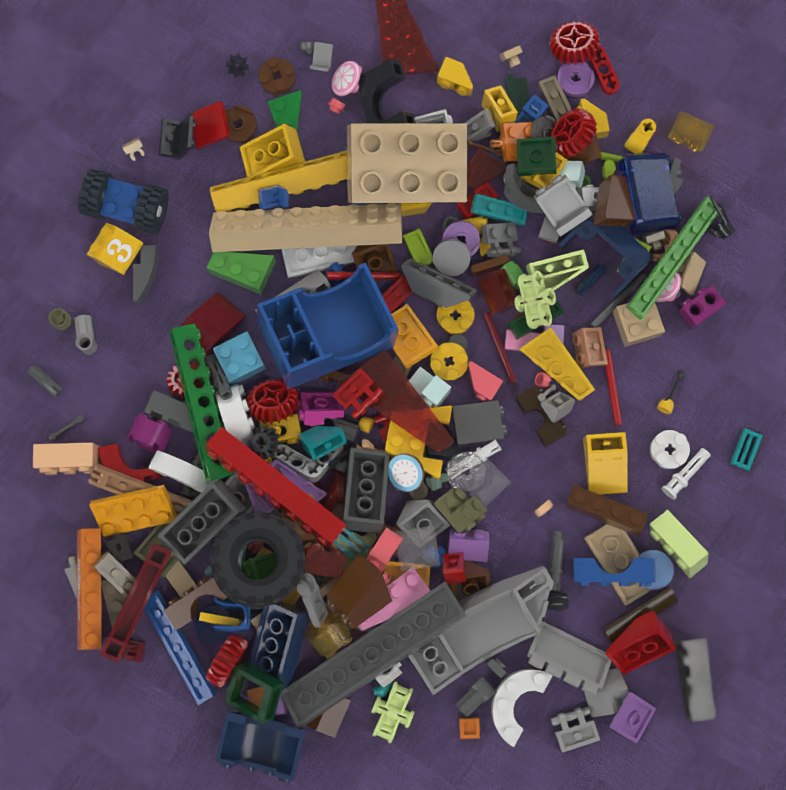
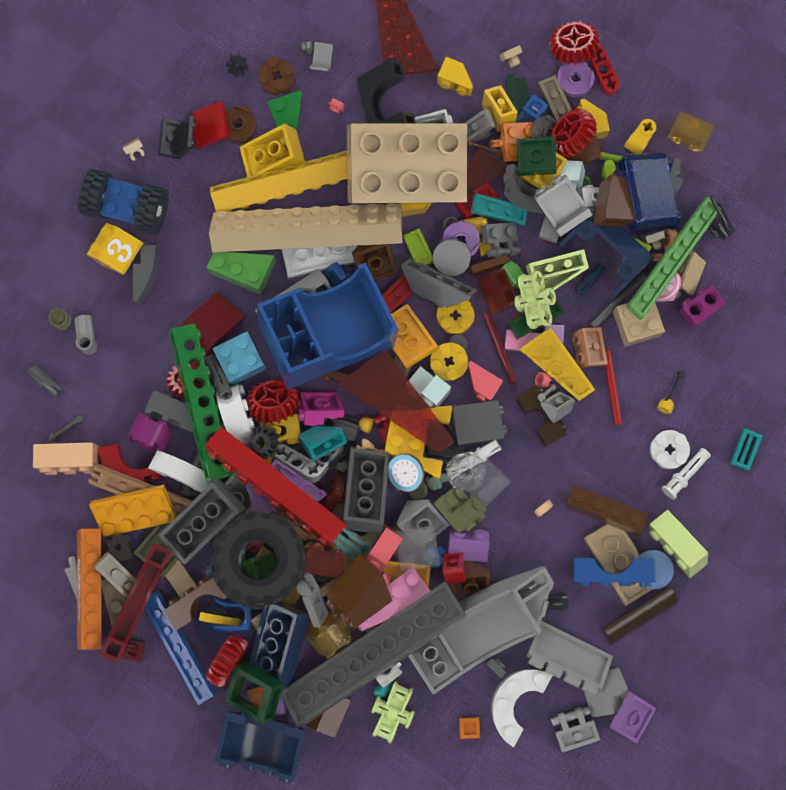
blue bracket [258,185,289,209] -> none
red bar [326,272,401,280] -> none
dish [332,61,362,96] -> none
red plate [333,368,384,419] -> none
dark grey piece [455,676,496,717] -> none
dark grey pin [548,531,566,592] -> none
yellow slope [583,432,628,495] -> none
red slope [605,611,676,675] -> none
clear smoke wedge [674,637,717,722] -> none

